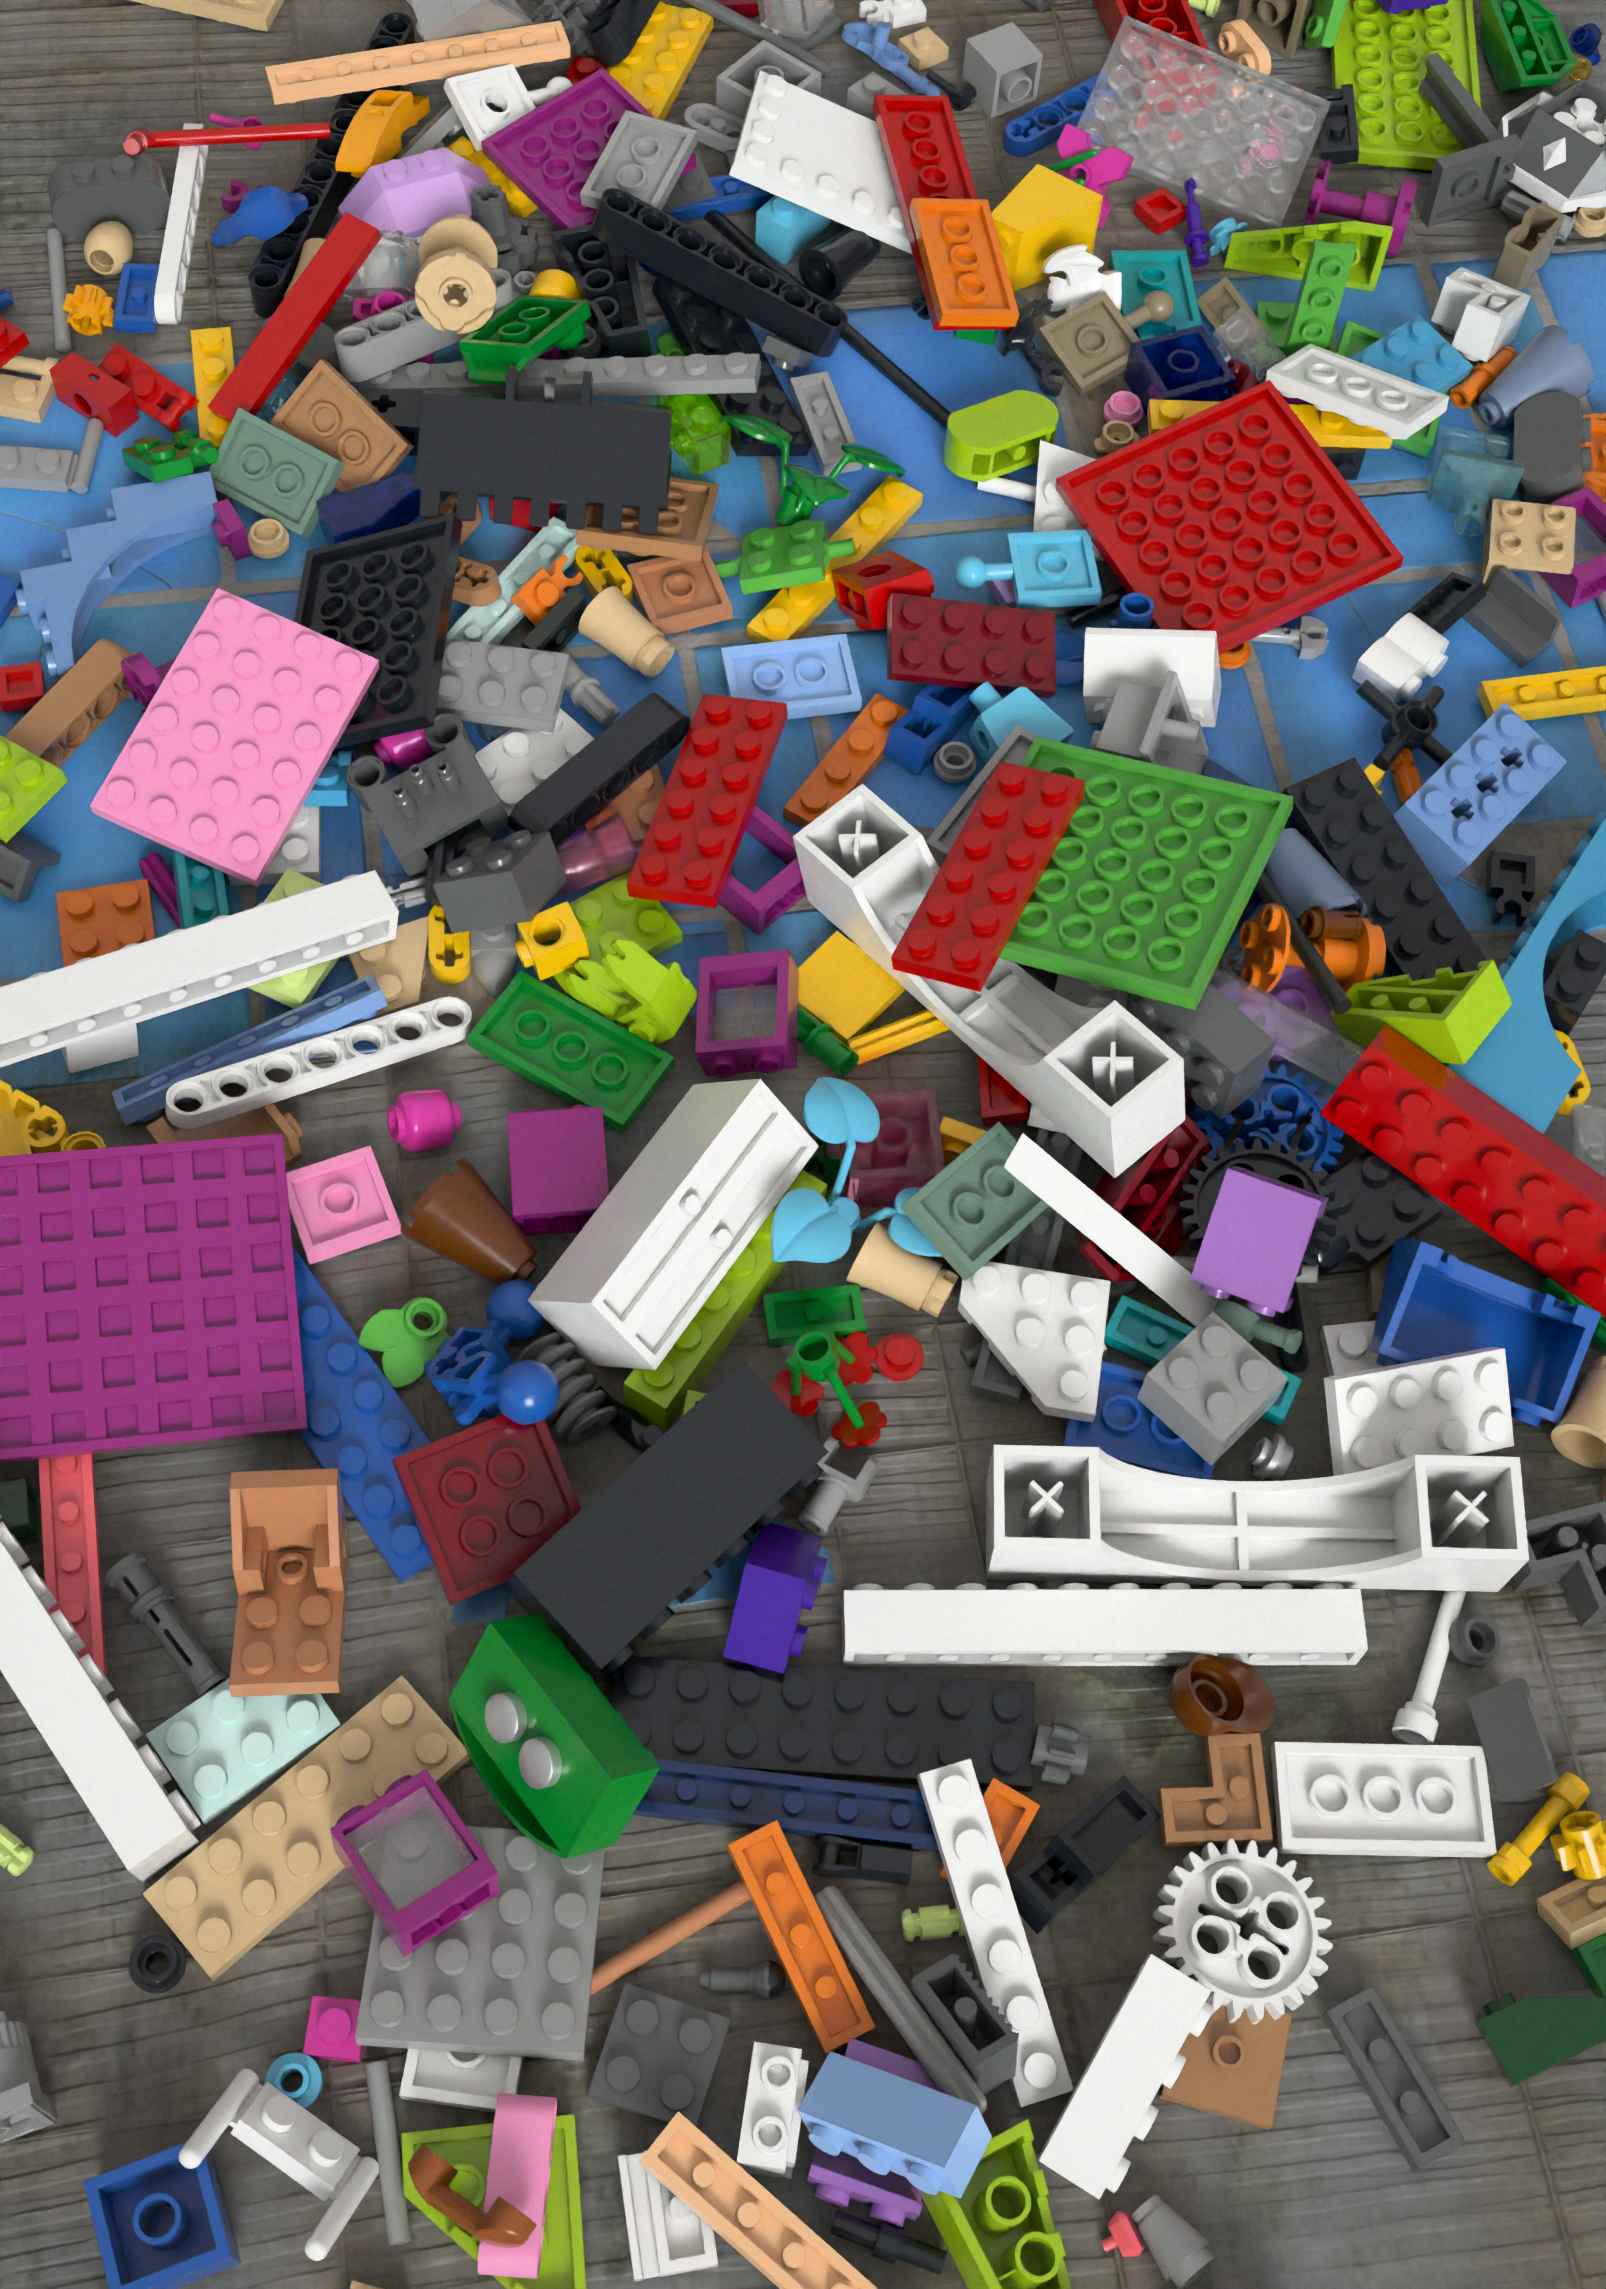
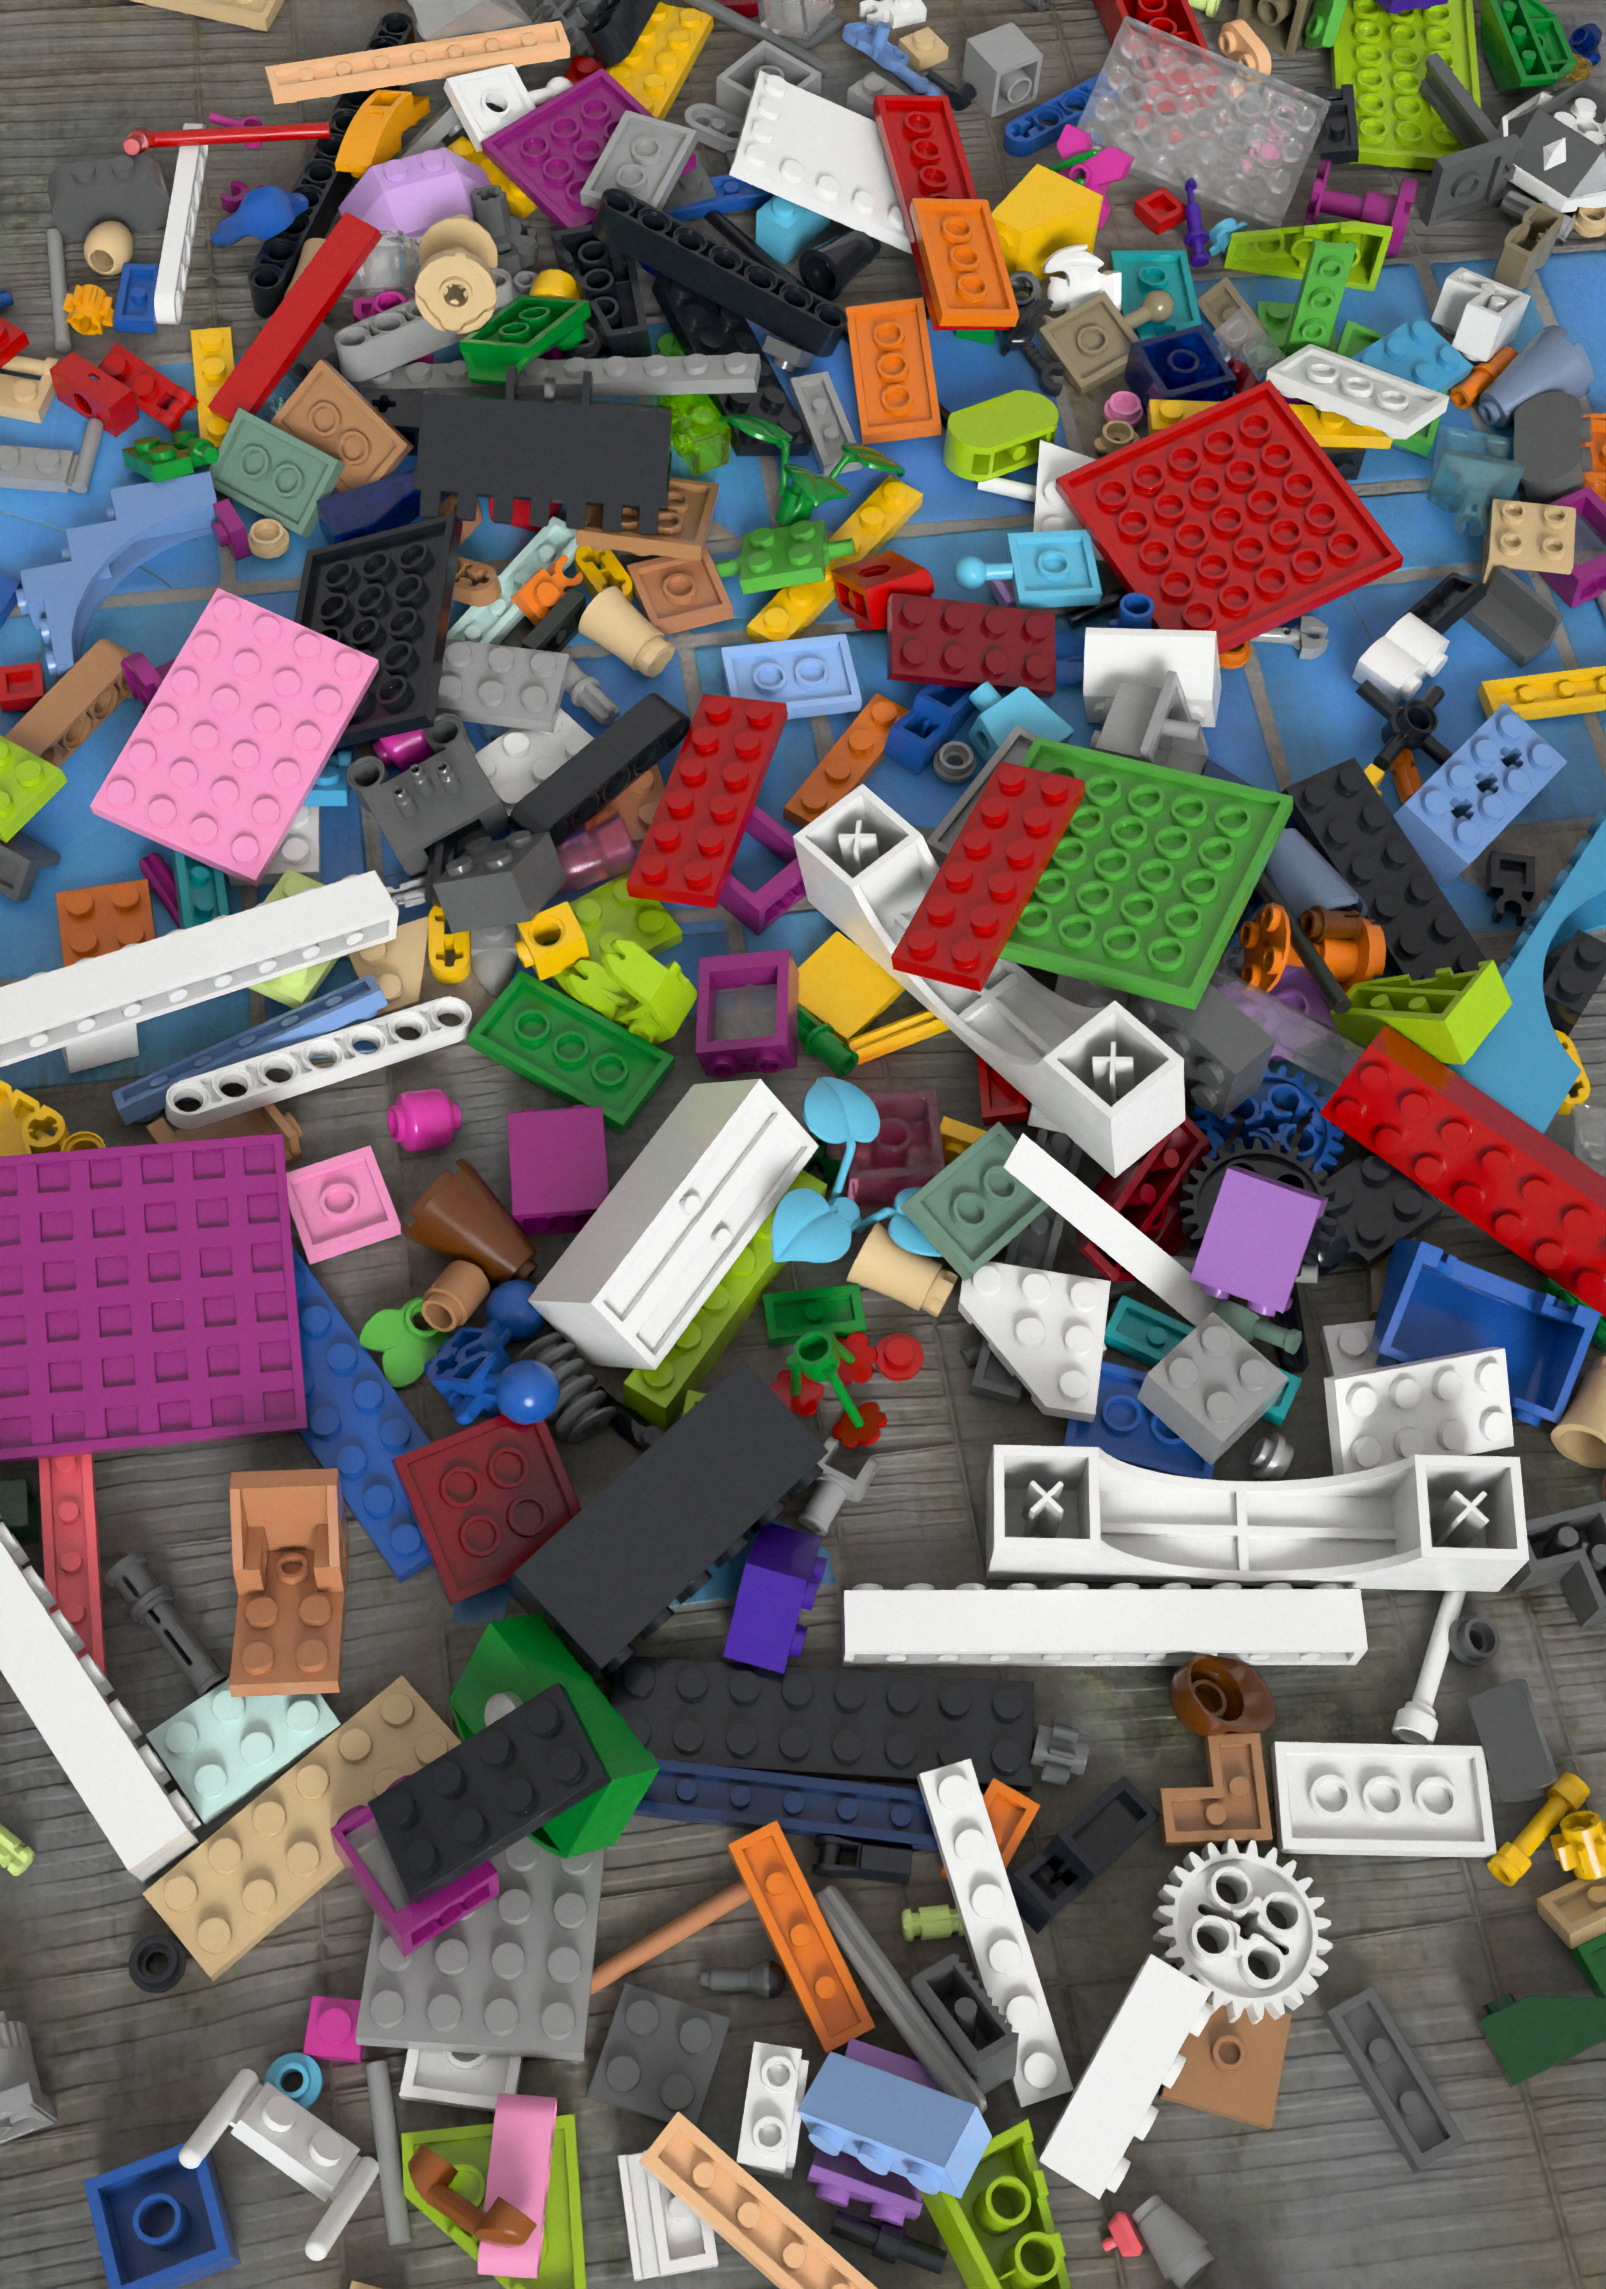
none -> black plate [368,1682,612,1904]
none -> medium nougat brick [421,1260,490,1332]
none -> orange plate [845,297,942,445]
none -> dark grey cone [1009,270,1041,308]

